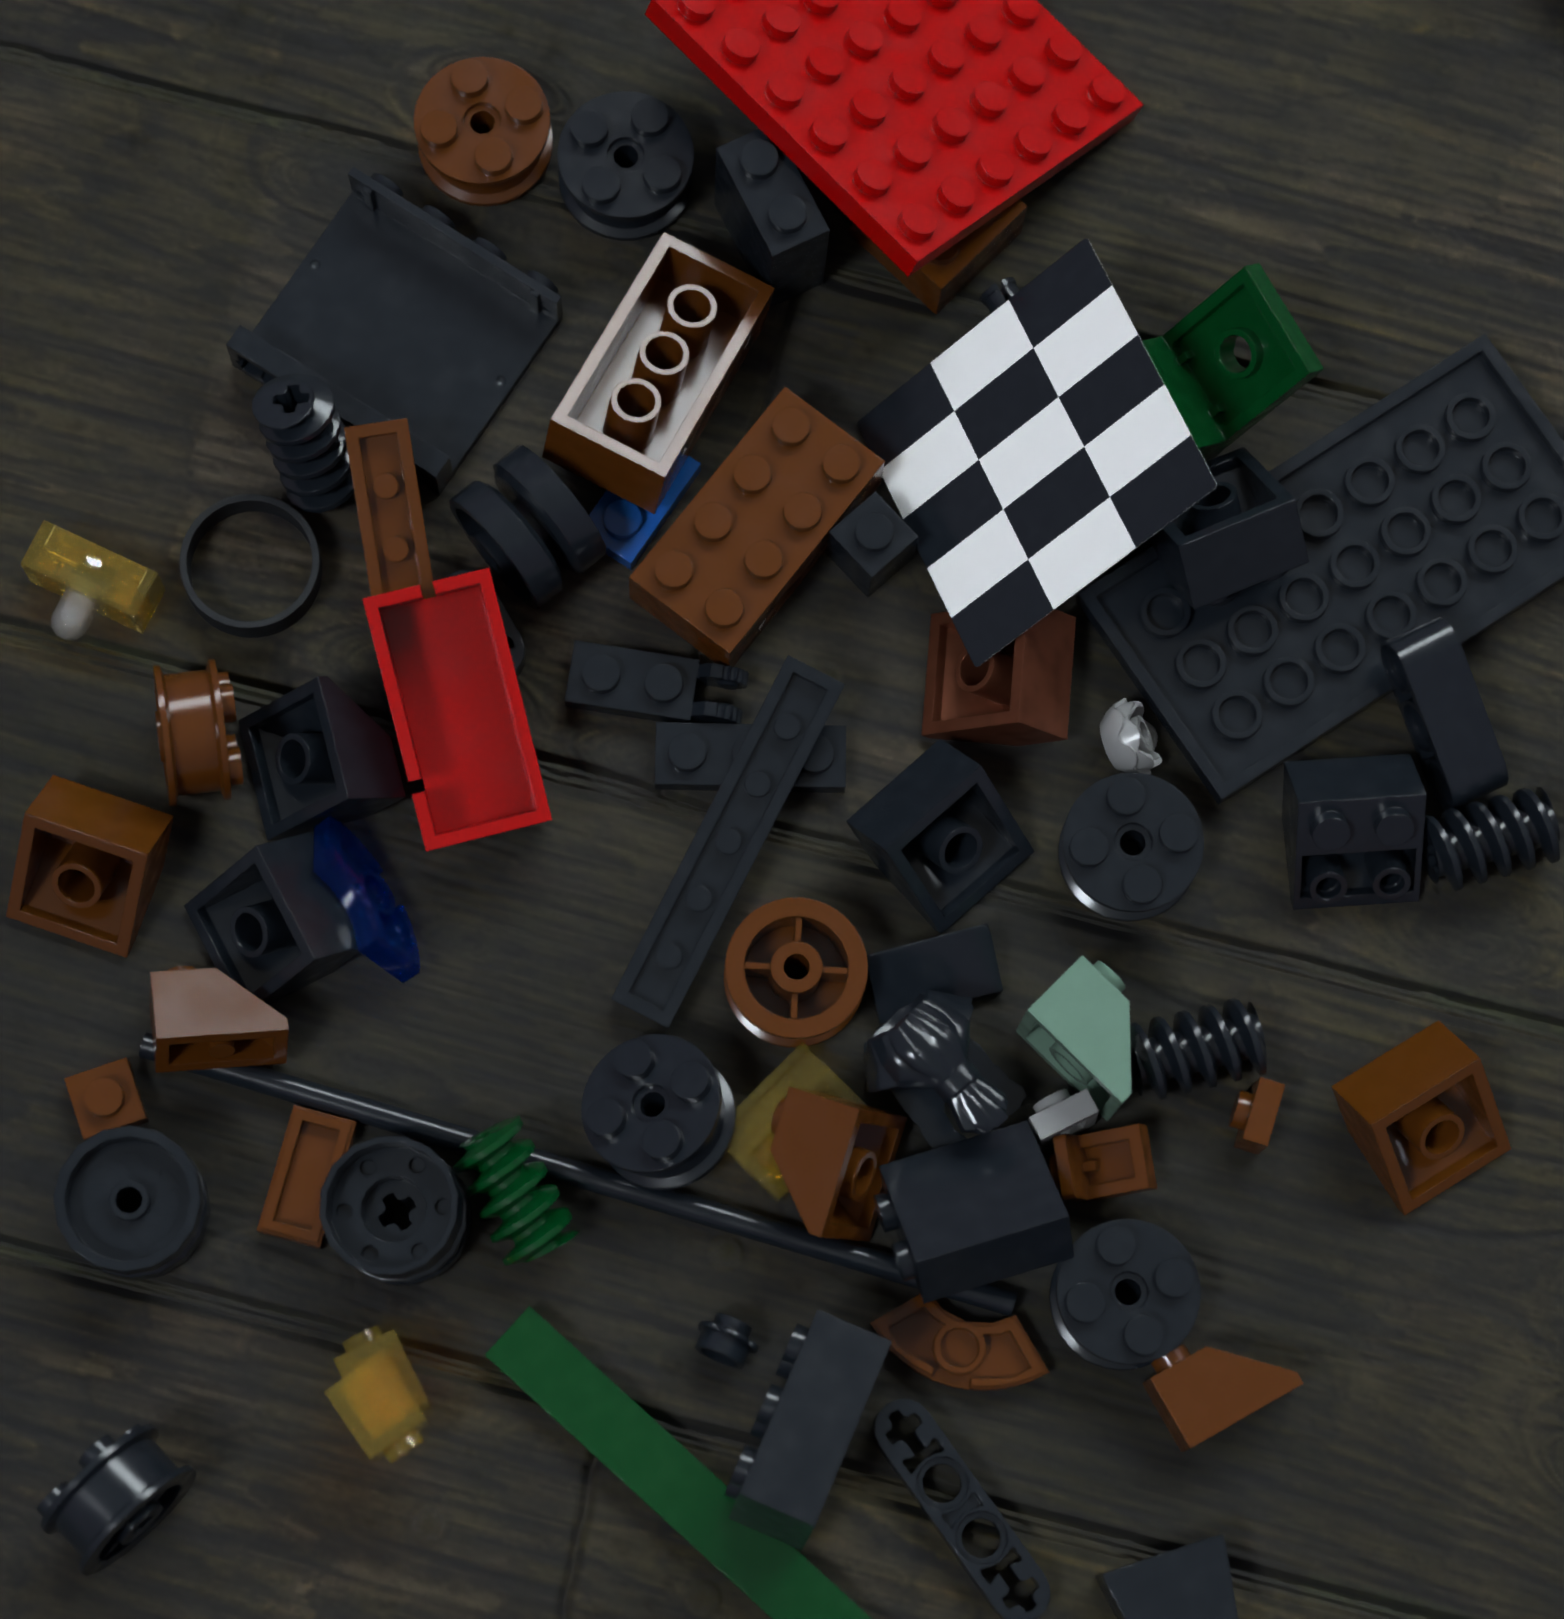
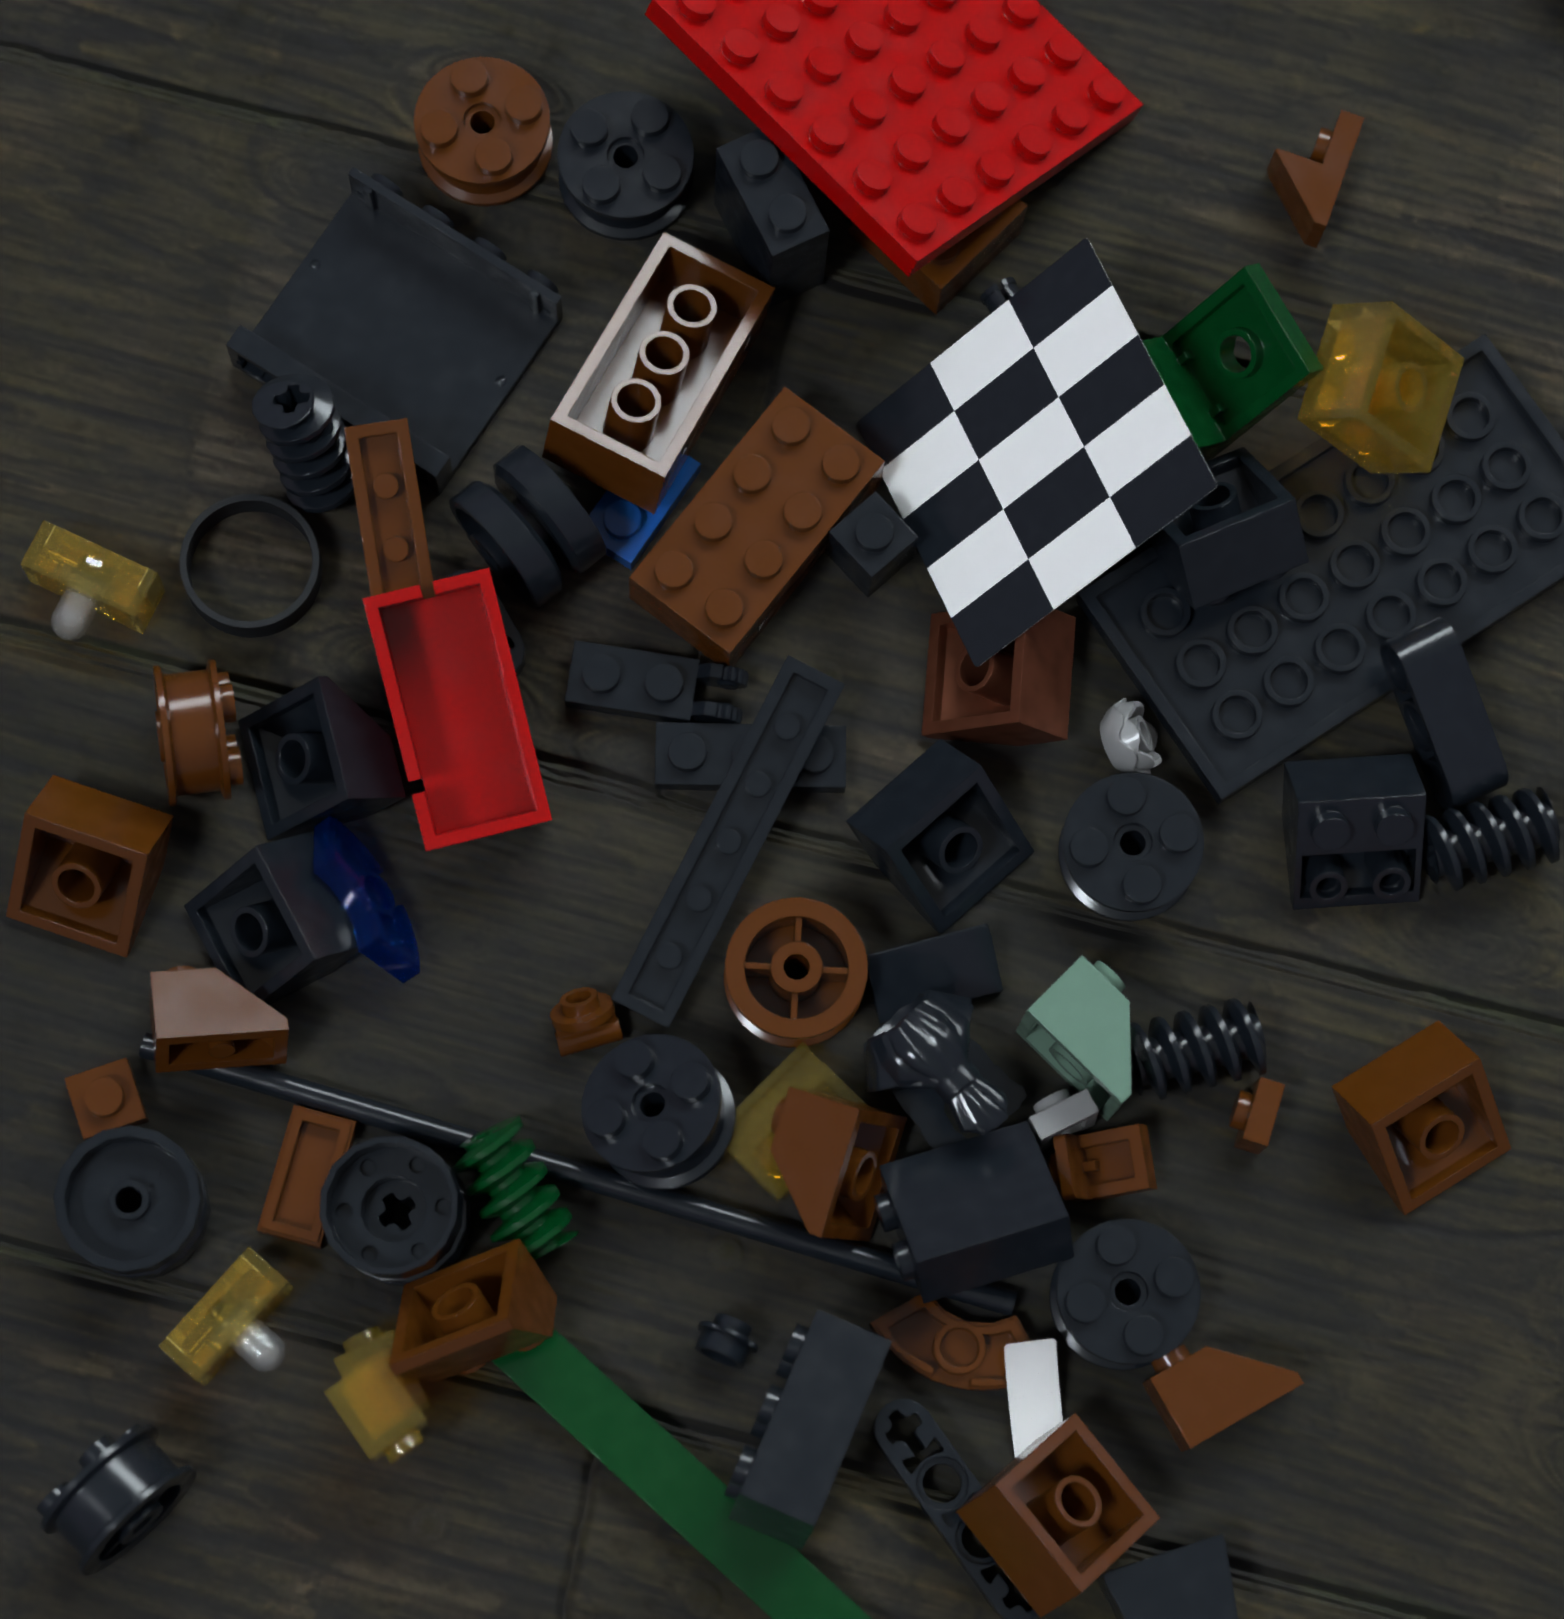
none -> clear yellow piece [158,1247,294,1387]
none -> reddish brown slope [389,1238,558,1383]
none -> reddish brown plate [550,987,623,1057]
none -> reddish brown brick [956,1413,1160,1618]
none -> white sticker [1004,1338,1063,1458]
none -> reddish brown slope [1267,110,1364,248]
none -> clear yellow brick [1297,301,1465,473]

